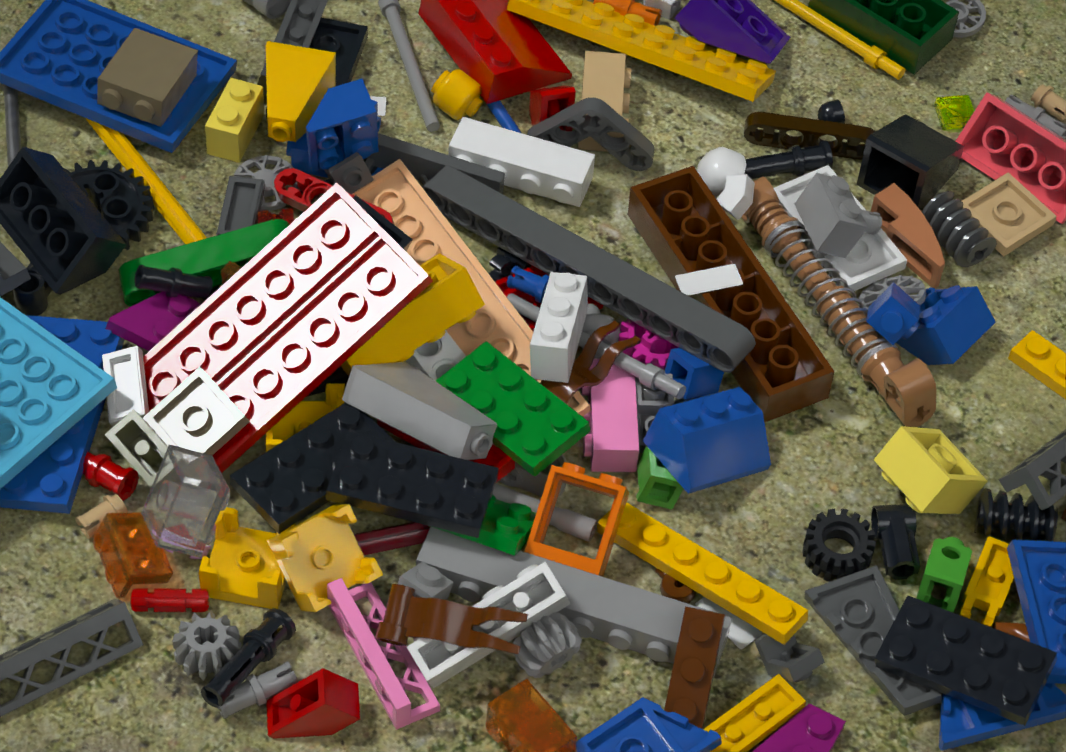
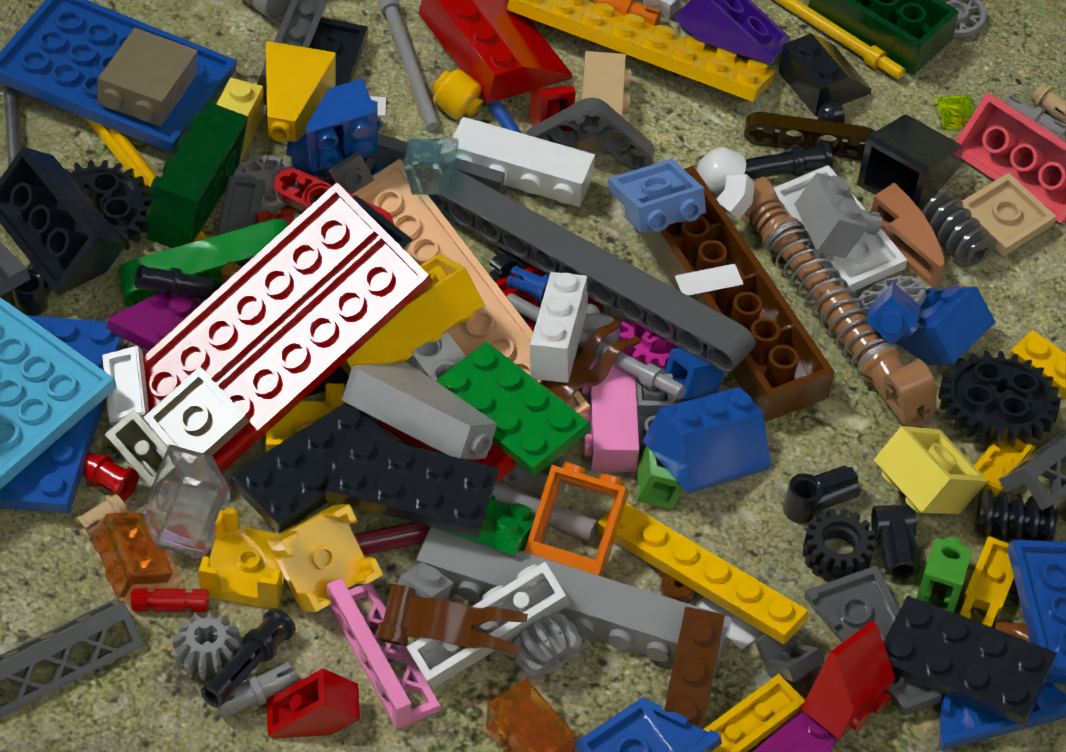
none -> dark green brick [145,102,249,248]
none -> clear light blue slope [403,138,459,195]
none -> medium blue plate [608,159,706,233]
none -> black slope [778,33,872,116]
none -> black piece [783,465,861,523]
none -> red slope [801,621,895,739]
none -> black gear [938,350,1061,447]
none -> yellow plate [974,439,1036,497]

